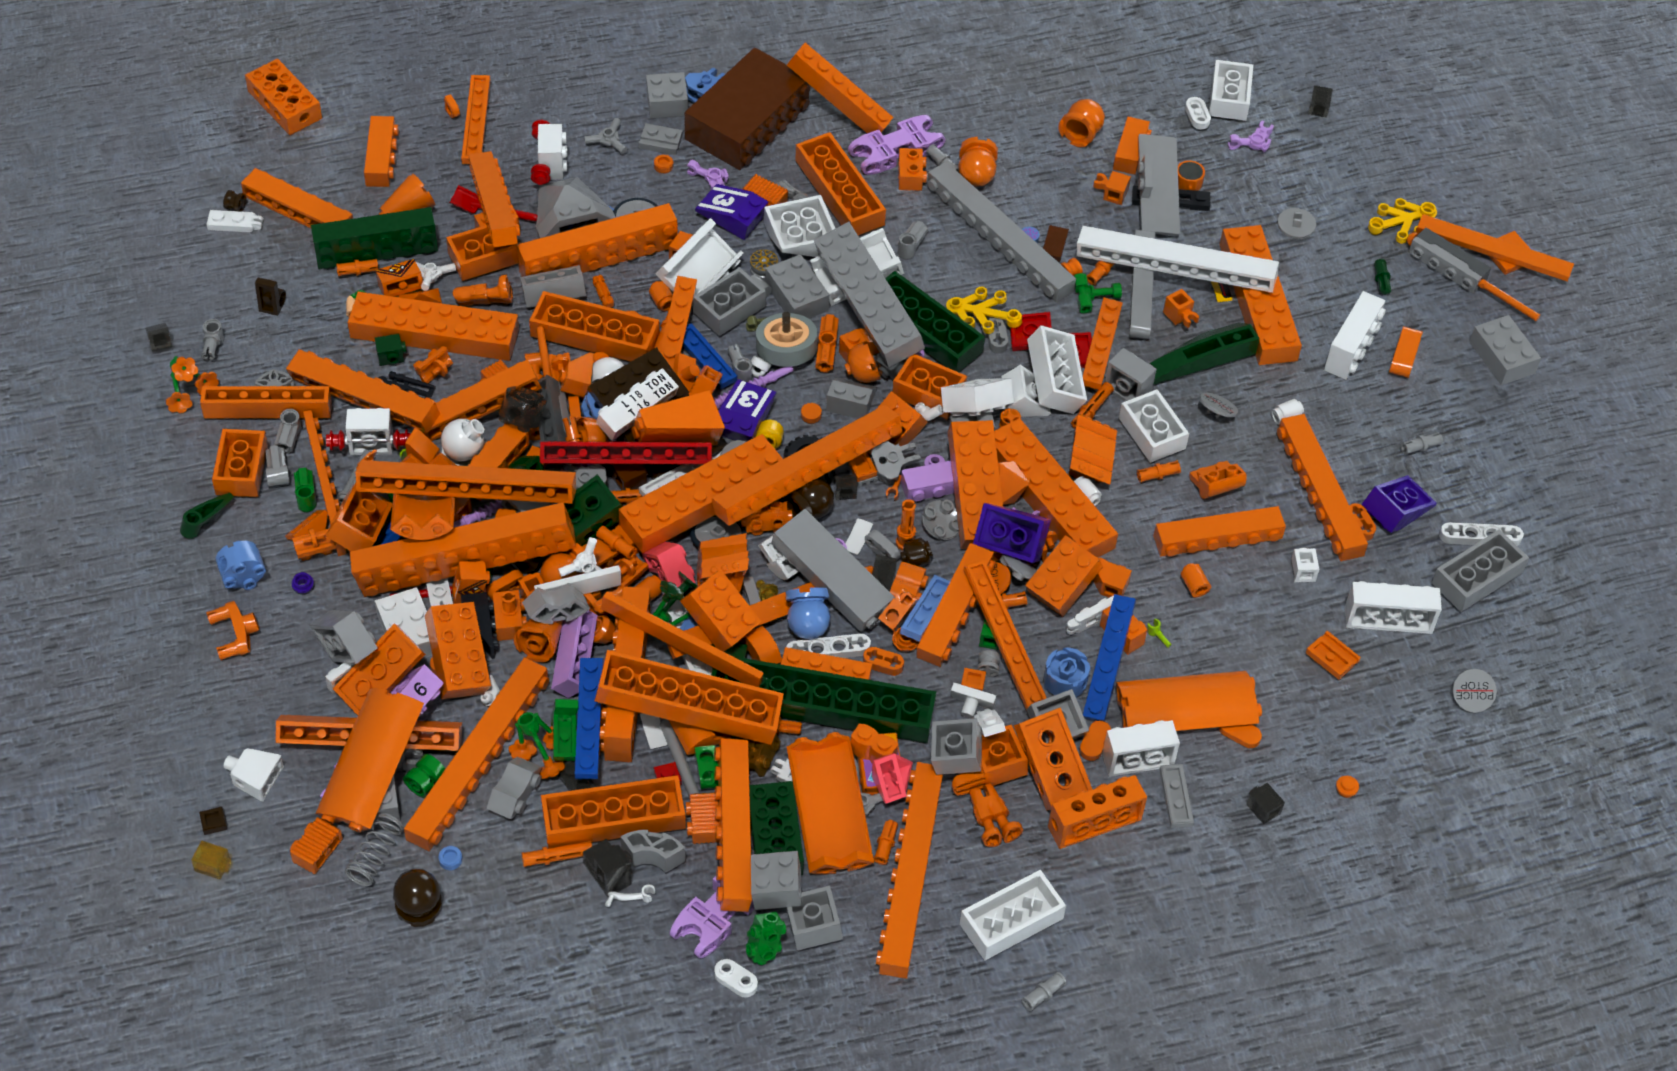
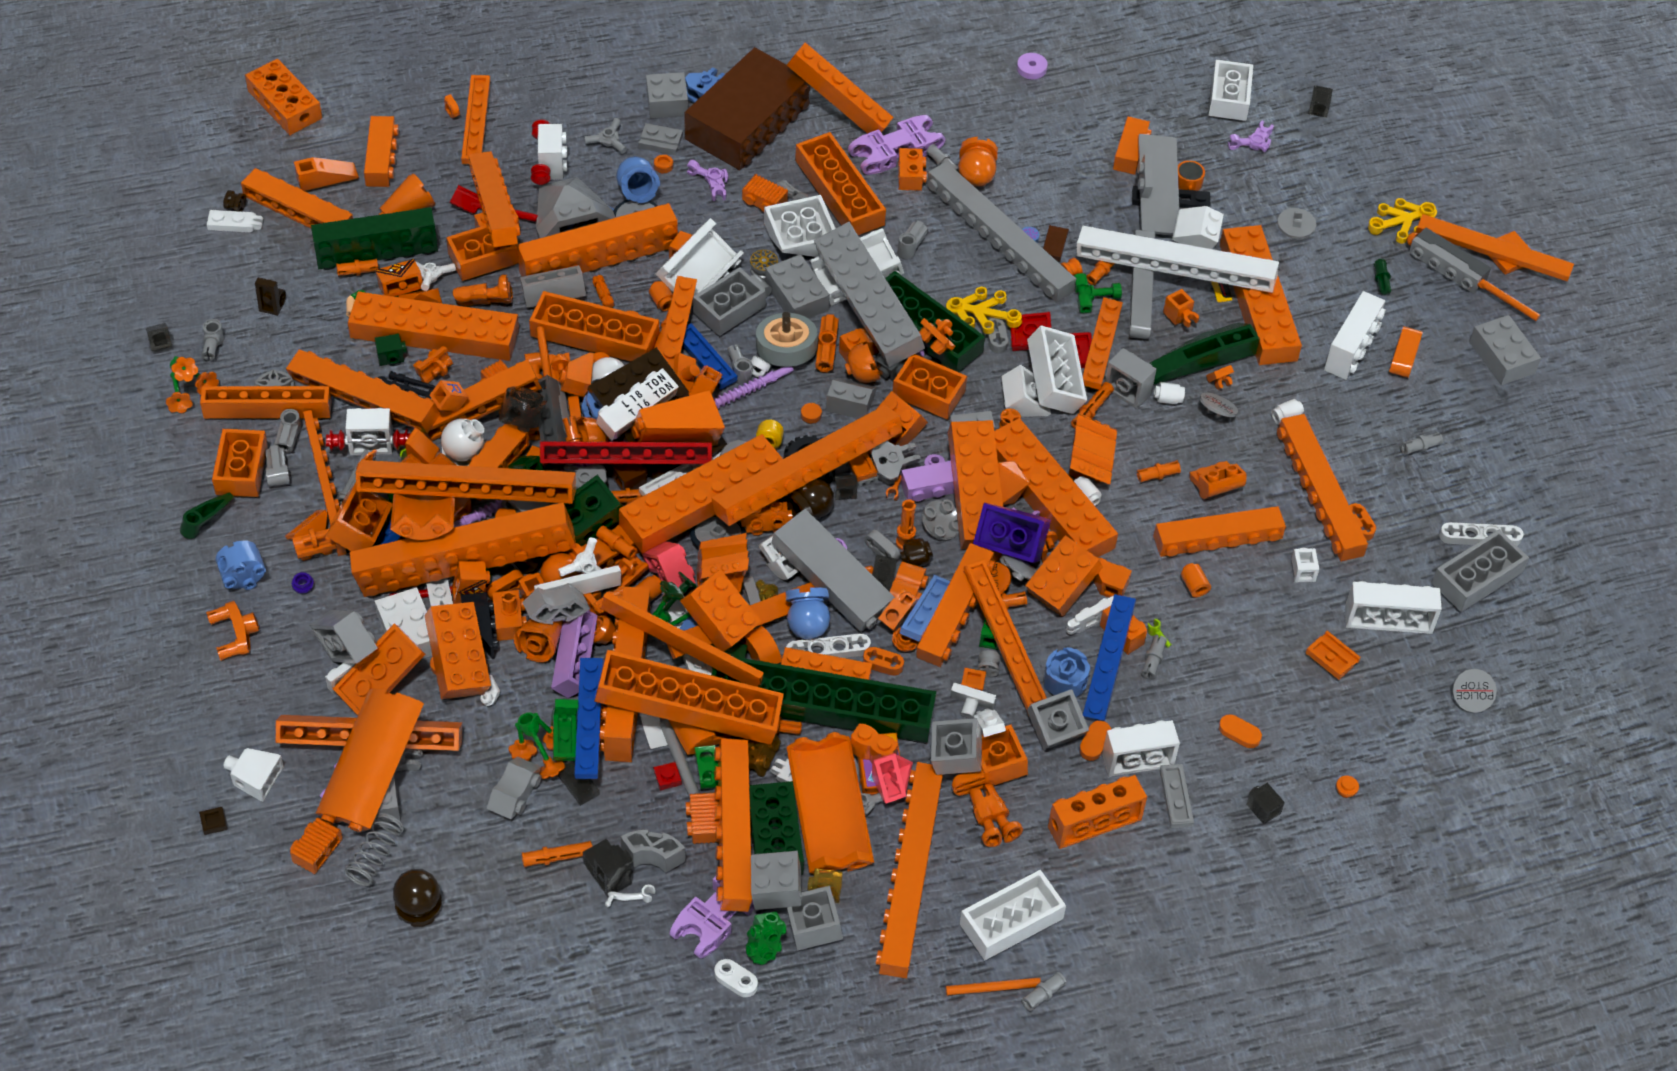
clear yellow brick [191,841,231,879] -> none
green piece [294,468,317,512] -> none
lavender brick [390,664,444,716] -> none
green wheel [403,754,445,798] -> none
orange brick [404,657,549,852] -> none
medium blue tile [438,846,462,870] -> none
orange brick [541,775,686,848] -> none
dark purple slope [695,184,768,240] -> none
dark purple slope [719,379,777,442] -> none
olive hand [746,315,767,332] -> none
white sticker [845,518,873,554] -> none
orange axle [874,819,898,865] -> none
white arm [915,402,944,421] -> none
white brick [941,378,1014,416] -> none
orange brick [1013,707,1093,811] -> none
orange tile [1058,99,1105,147] -> none
orange brick [1093,171,1131,205] -> none
orange cylinder [1116,671,1262,731] -> none
white brick [1119,389,1189,463] -> none
white plate [1185,97,1211,129] -> none
dark purple slope [1362,475,1437,533] -> none
none -> orange slope [294,157,359,191]
none -> orange brick [429,380,468,412]
none -> medium blue tile [616,156,660,204]
none -> clear yellow brick [808,868,843,903]
none -> orange hips [919,318,956,355]
none -> orange bar [945,978,1041,995]
none -> lavender piece [1017,53,1047,79]
none -> light grey pin [1141,635,1167,679]
none -> white brick [1153,382,1185,405]
none -> white slope [1172,206,1224,249]
none -> orange tile [1206,365,1234,390]

